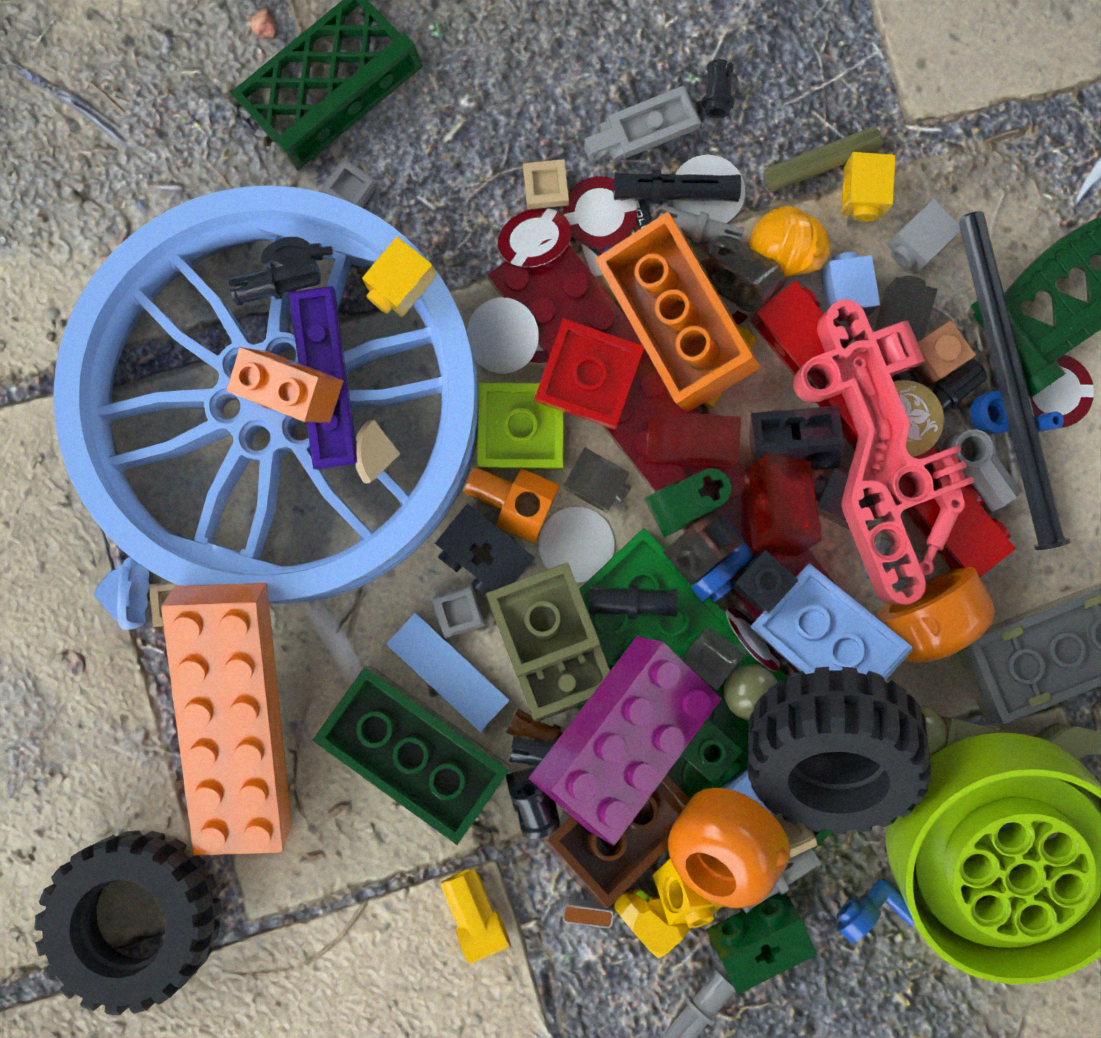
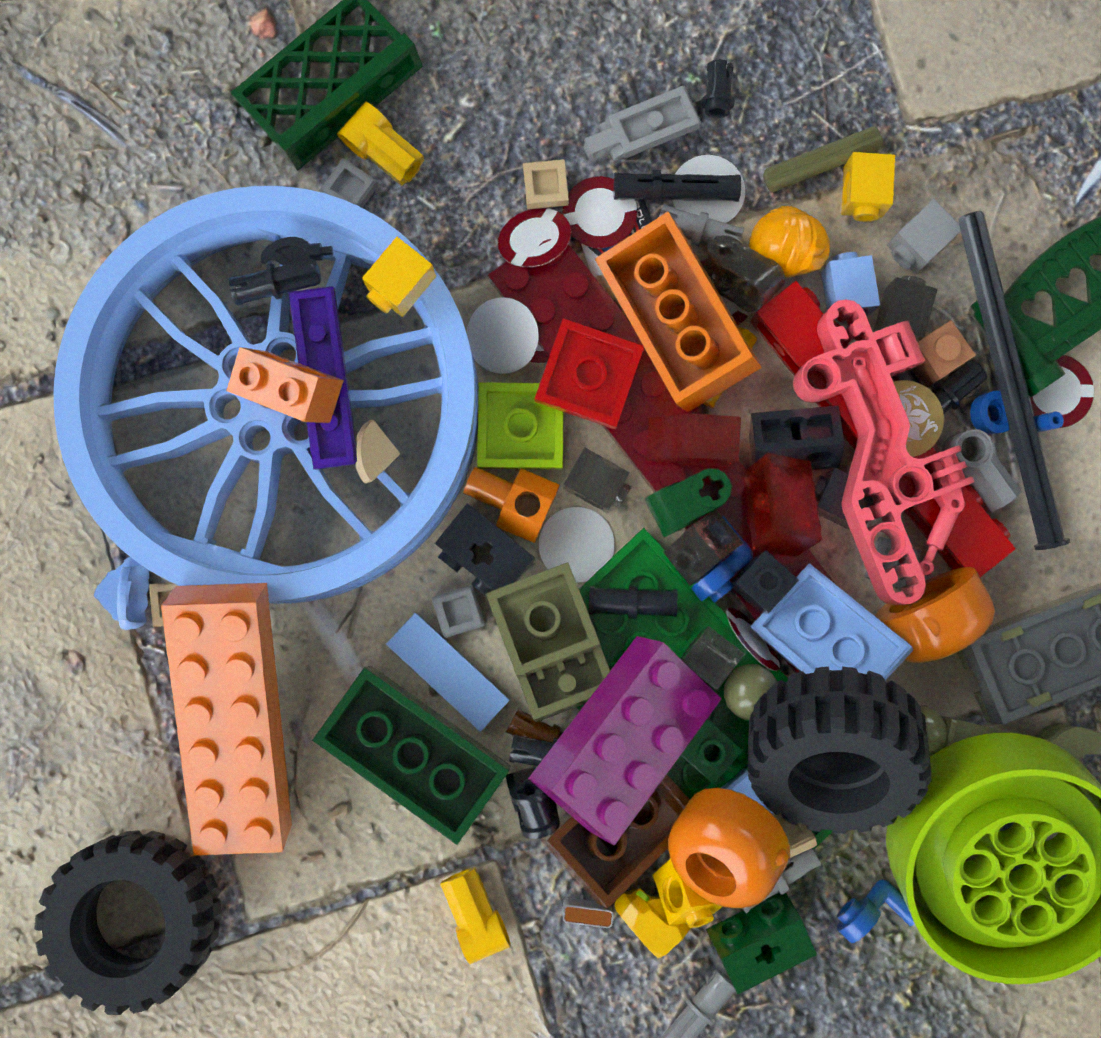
none -> yellow piece [337,102,424,186]

